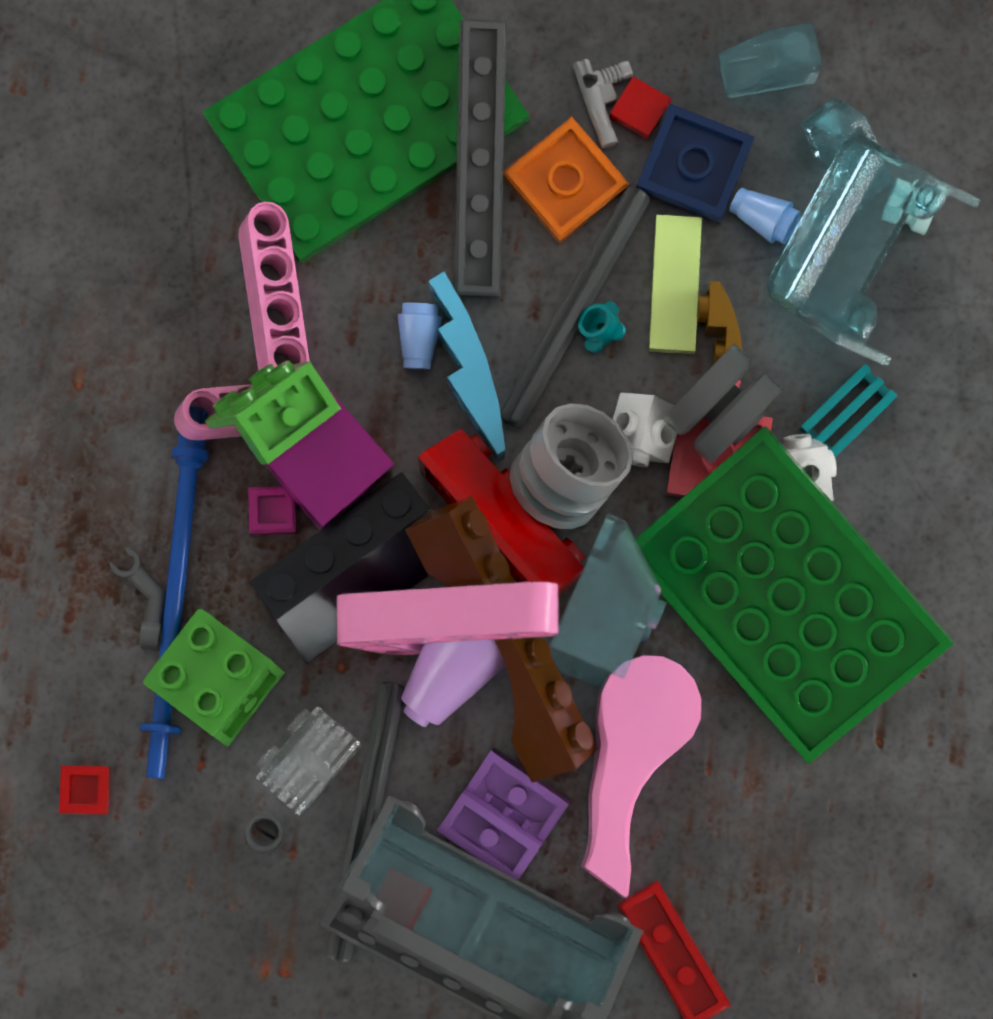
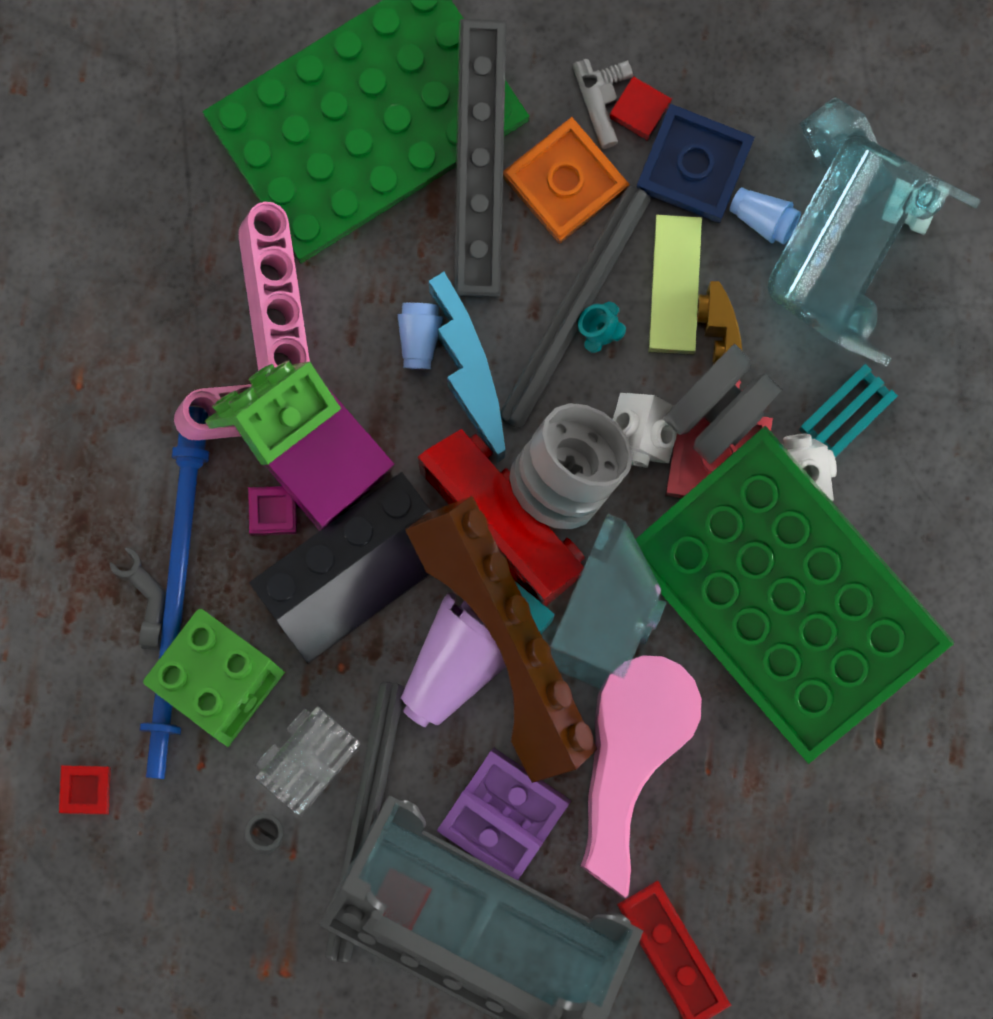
bright pink beam [337,582,559,655] -> none
clear light blue slope [718,22,822,99] -> none

